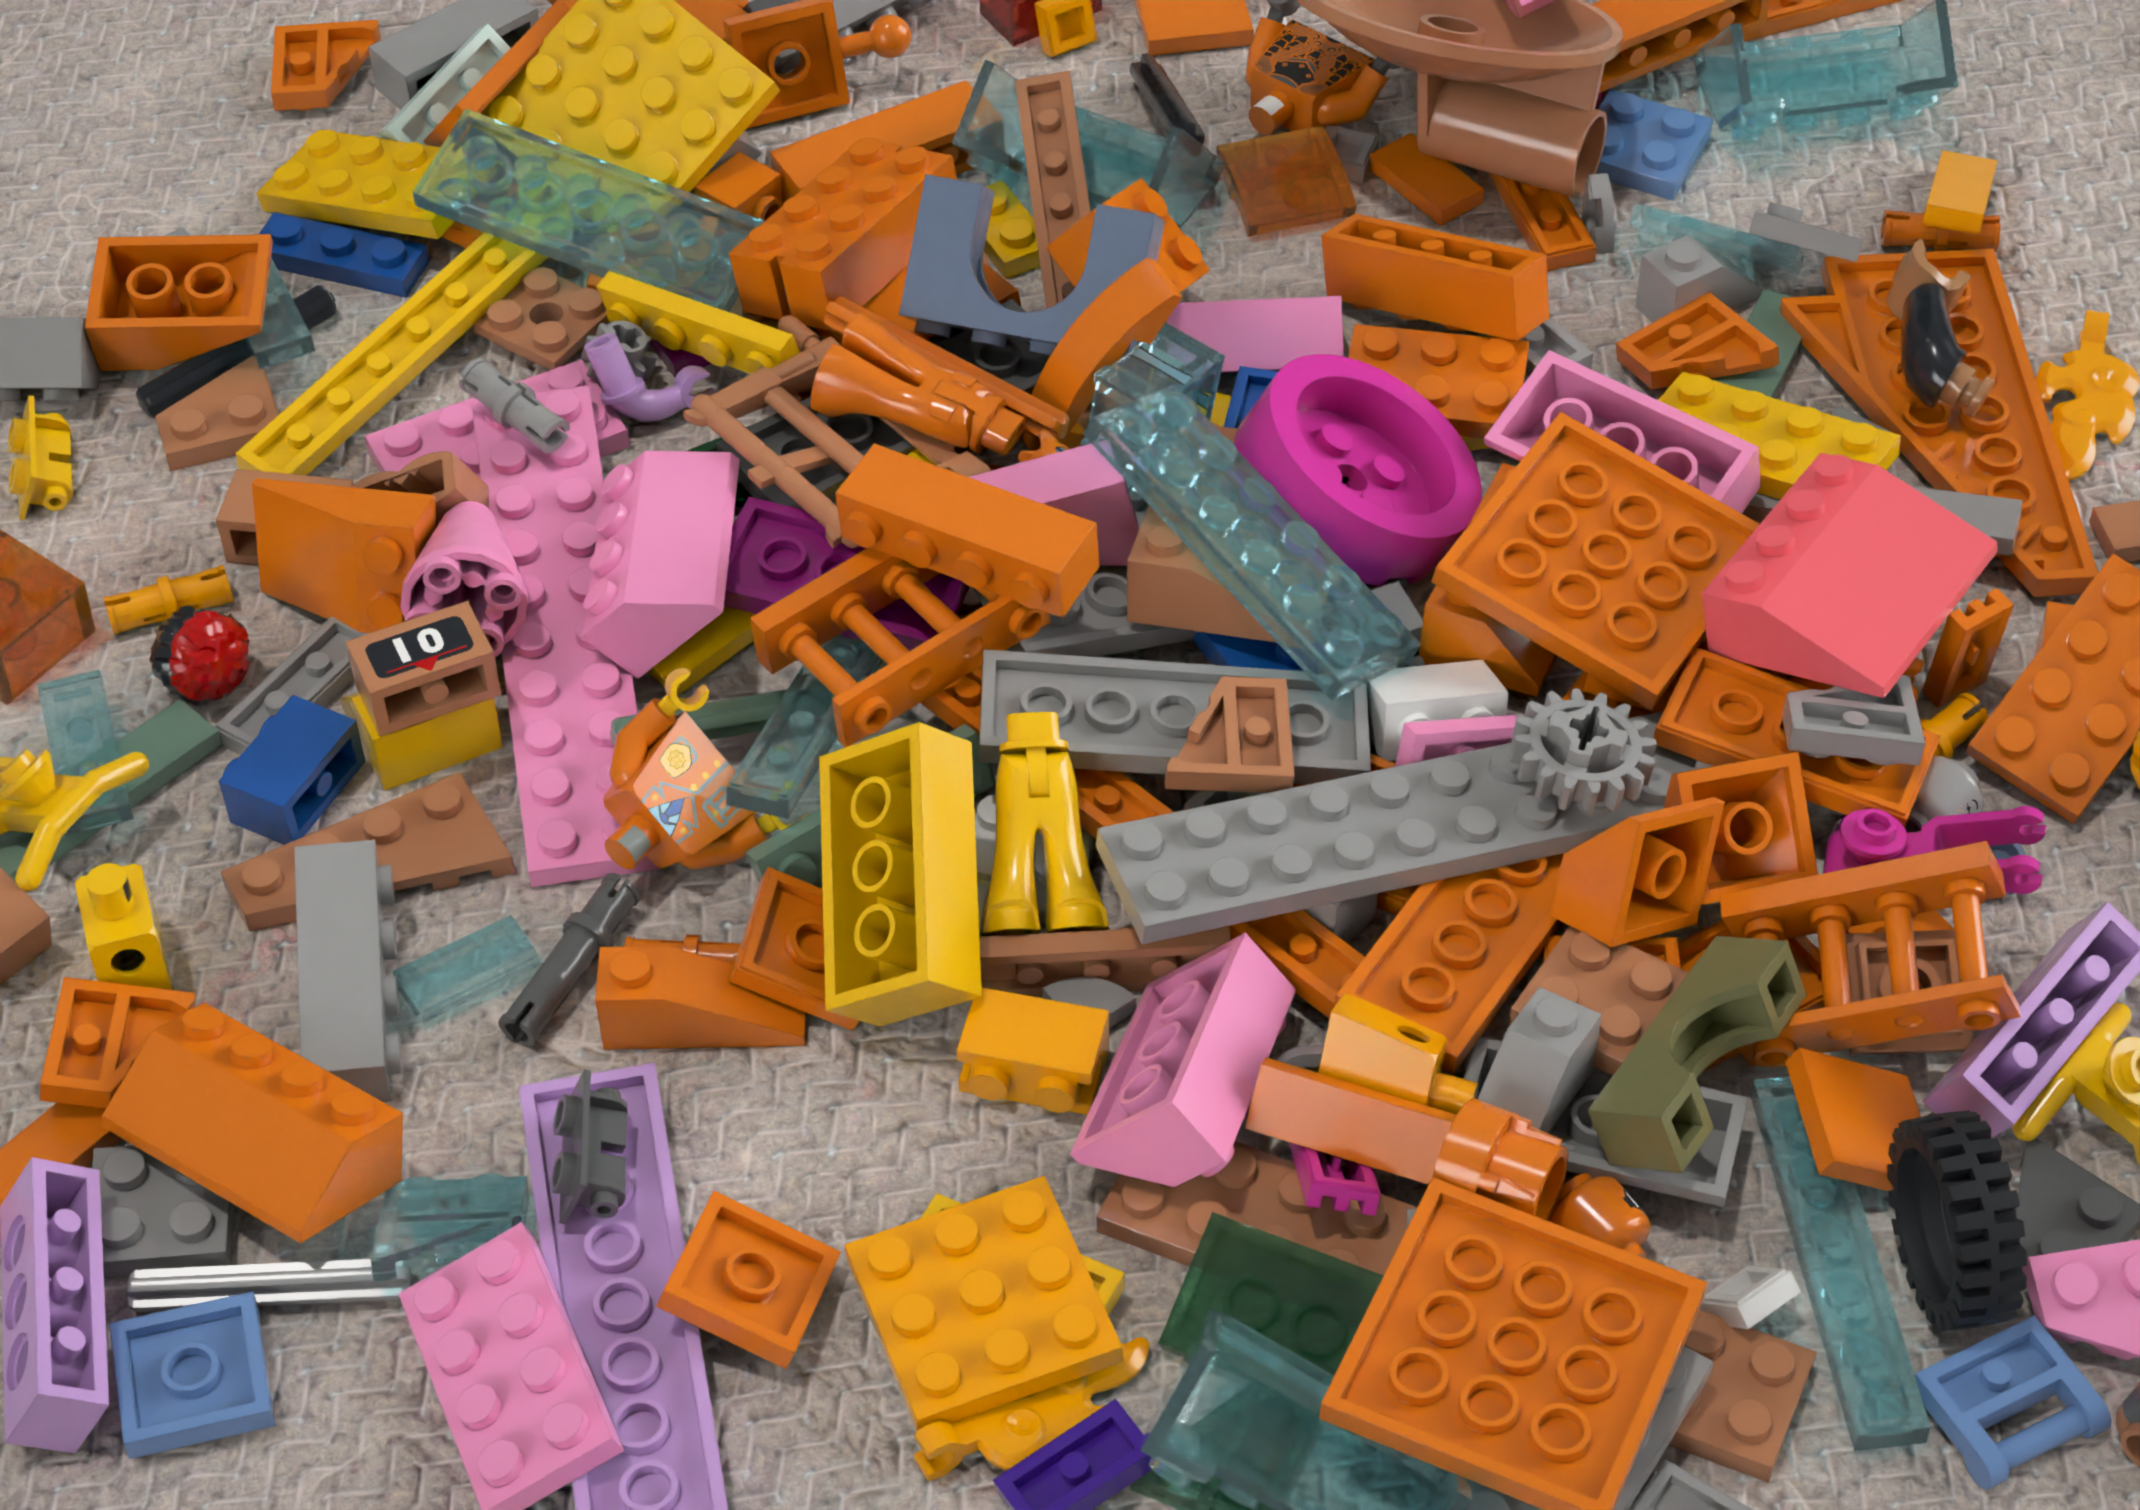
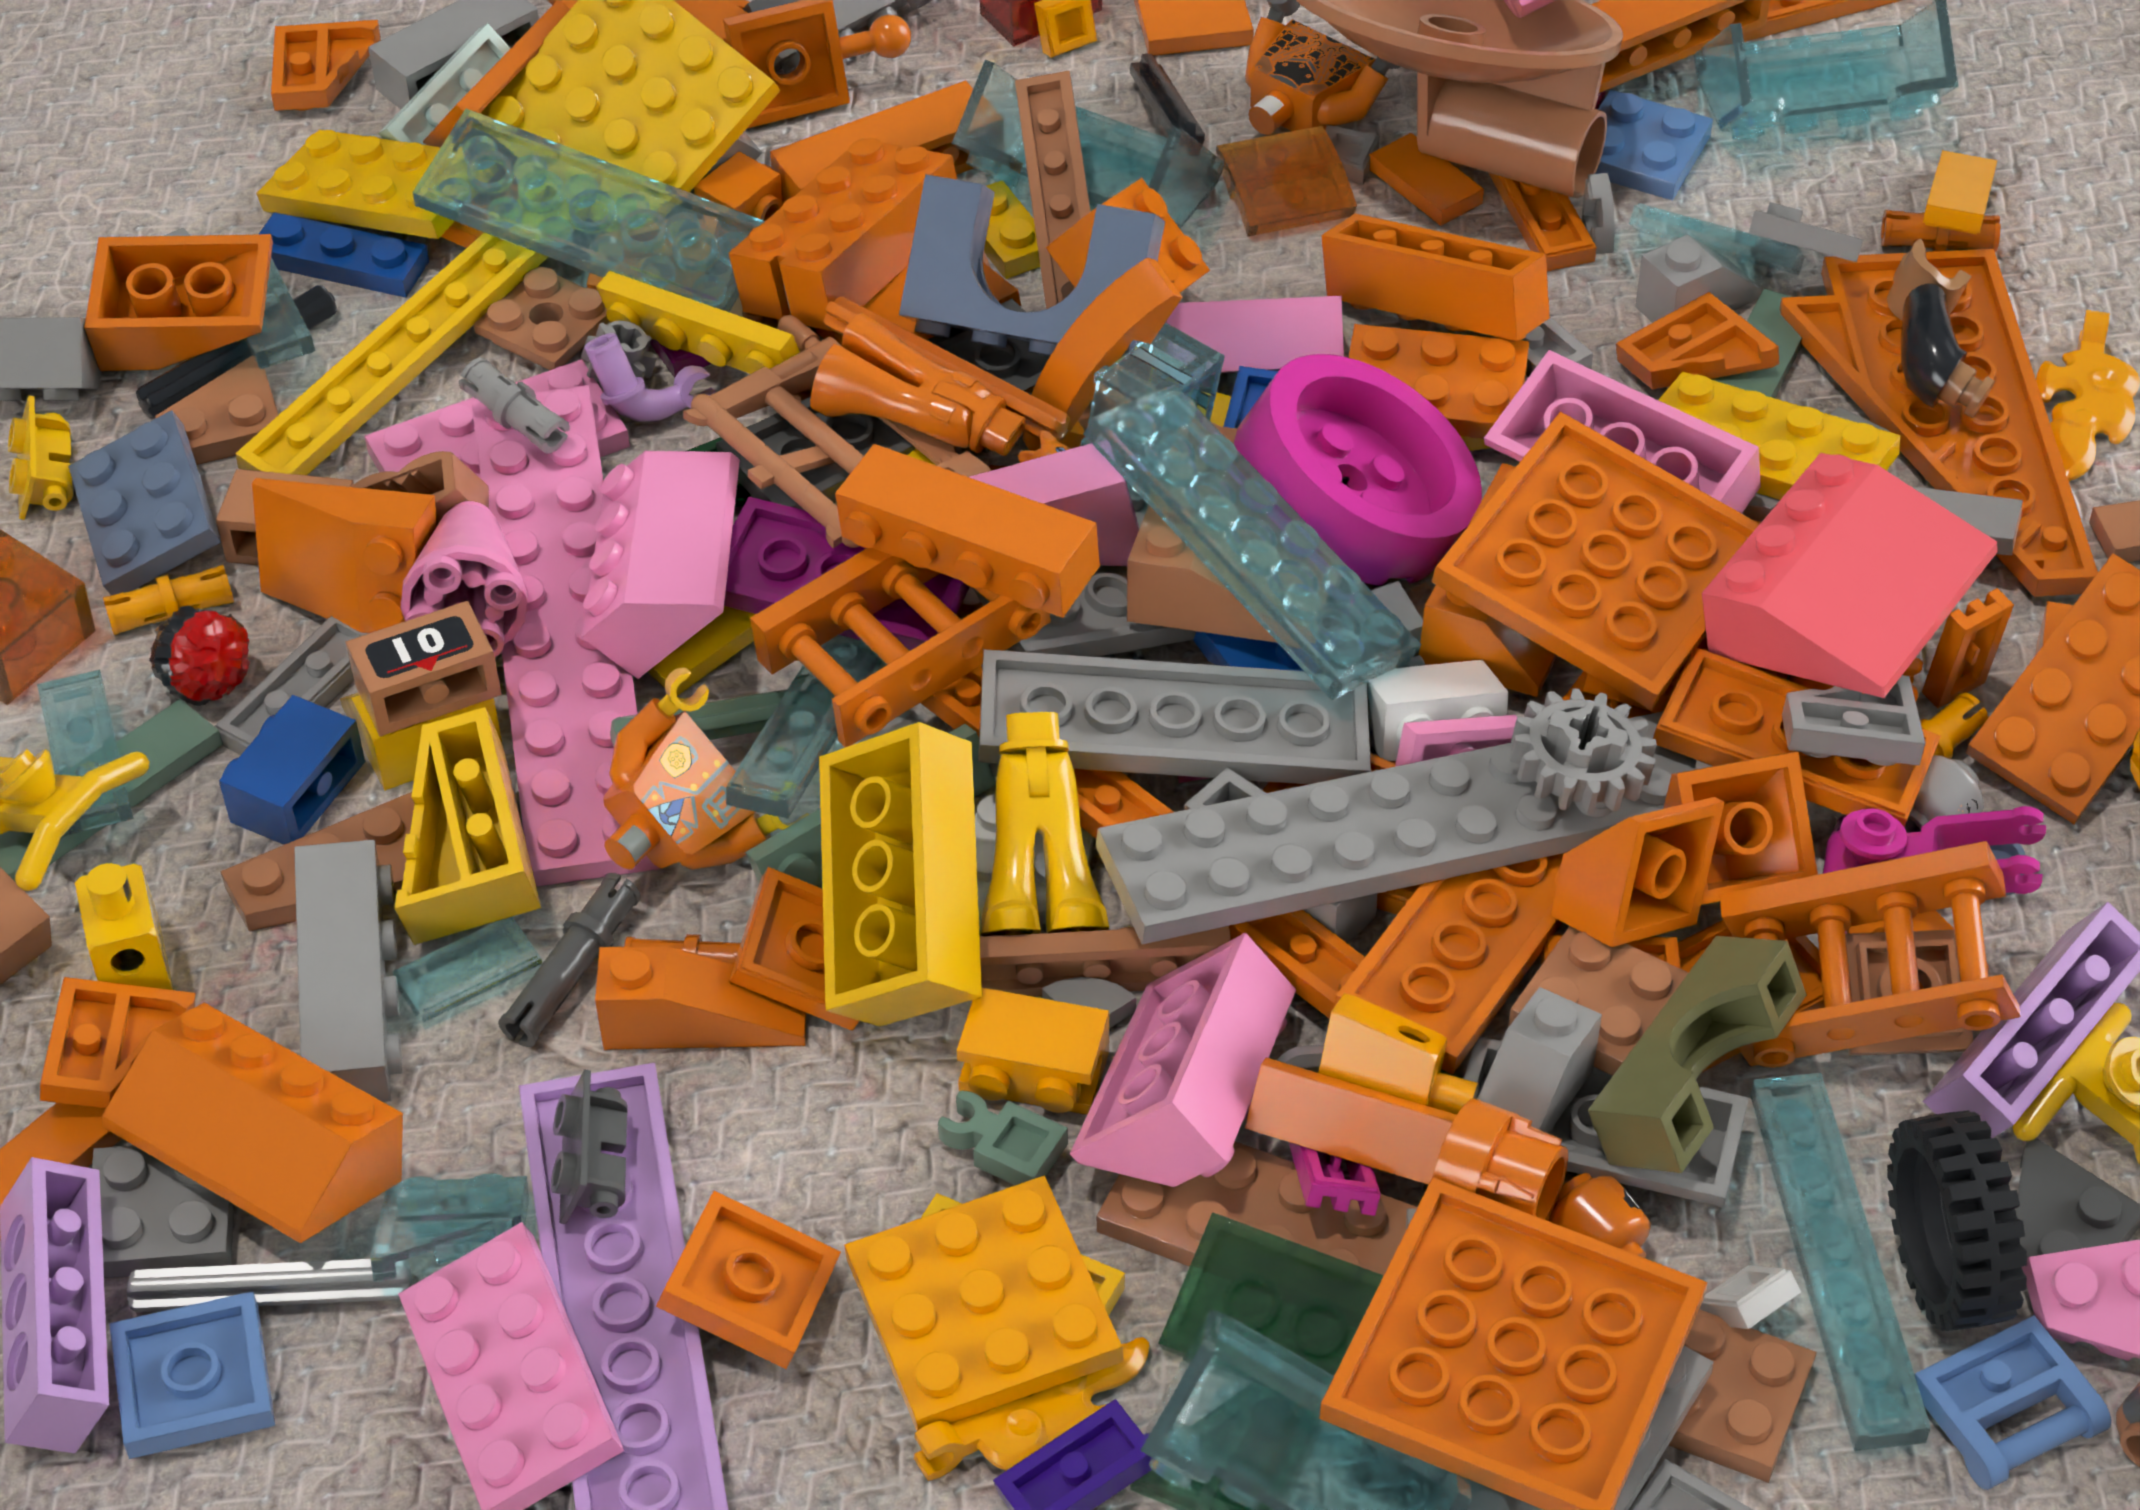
nougat wing [1164,676,1295,793] -> none
orange tile [1785,1047,1921,1191] -> none
none -> sand blue plate [69,410,221,595]
none -> yellow wedge [394,707,541,945]
none -> sand green plate [938,1091,1068,1185]

